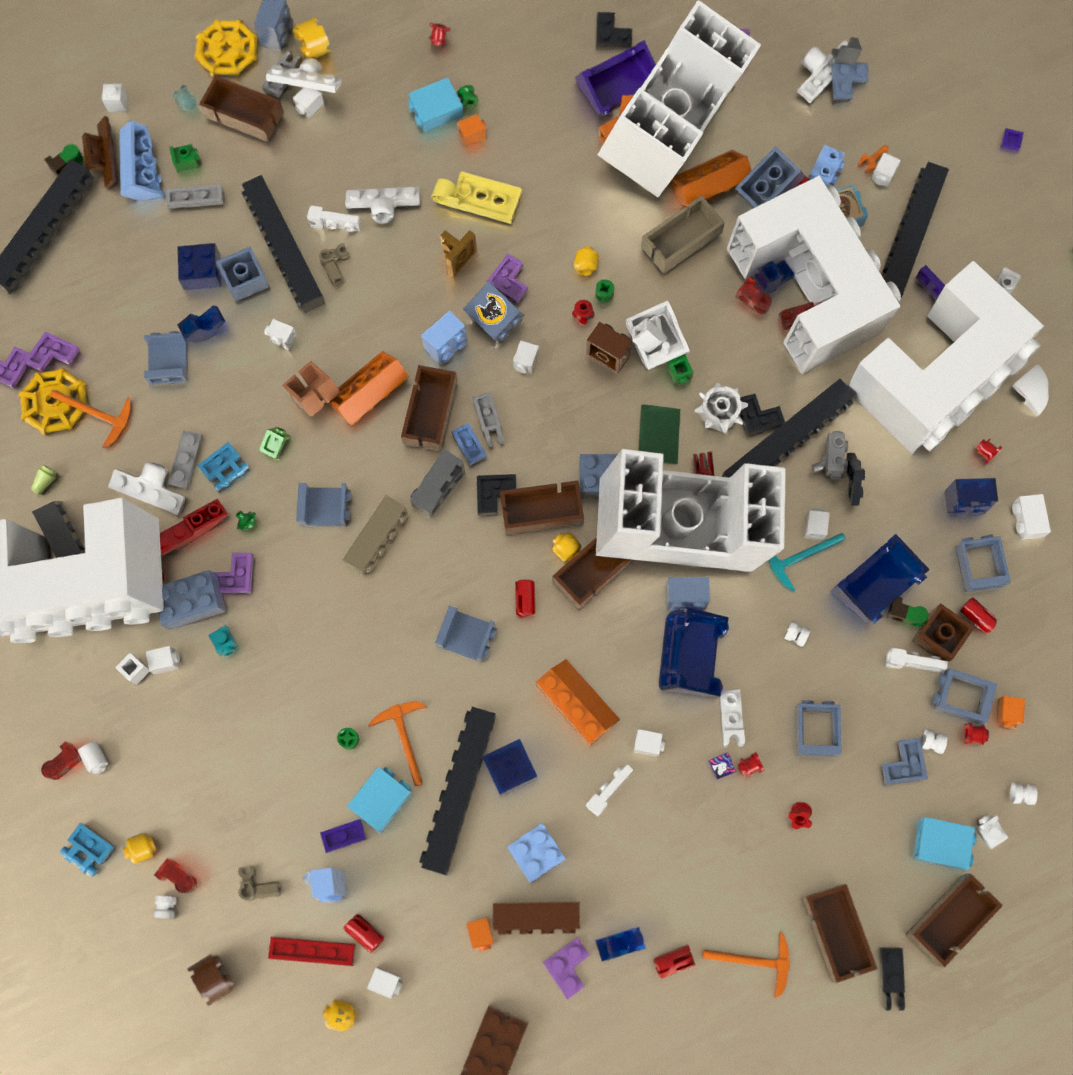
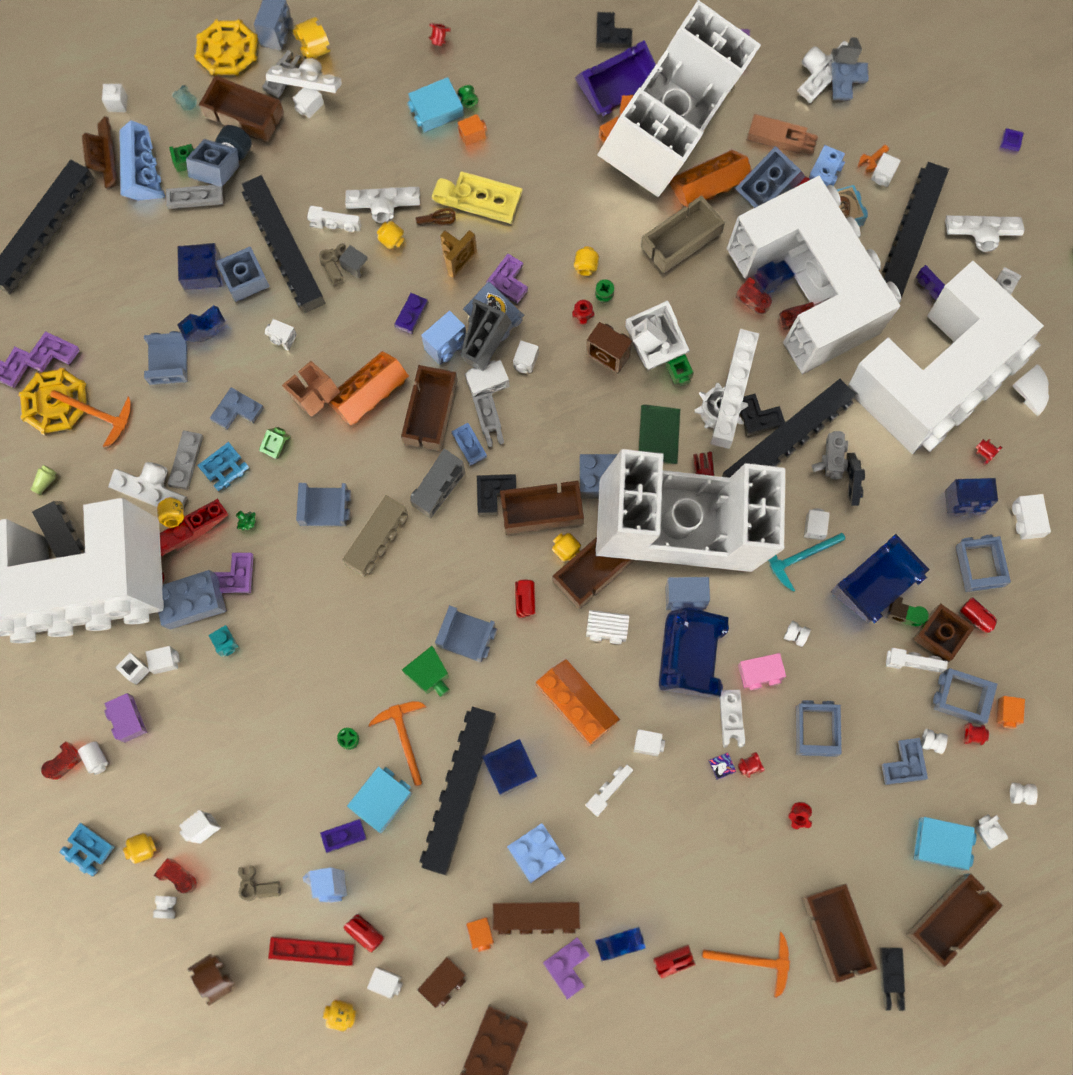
leg [44,144,83,176] -> none
none -> medium lavender brick [104,693,147,743]
none -> yellow head [157,497,184,528]
none -> white brick [180,810,220,844]
none -> sand blue brick [186,139,239,187]
none -> sand blue plate [210,387,264,430]
none -> black wheel [215,125,252,161]
none -> dark grey panel [339,245,368,279]
none -> yellow head [376,221,405,249]
none -> dark purple plate [394,293,428,334]
none -> green torso [402,646,450,697]
none -> reddish brown piece [416,208,456,224]
none -> reddish brown brick [417,956,467,1008]
none -> dark grey wedge [461,298,512,371]
none -> white brick [465,360,510,397]
none -> white brick [586,610,629,644]
none -> white brick [711,329,759,449]
none -> bright pink brick [738,653,786,690]
none -> nougat hinge [747,114,818,154]
none -> white plate [945,215,1024,252]

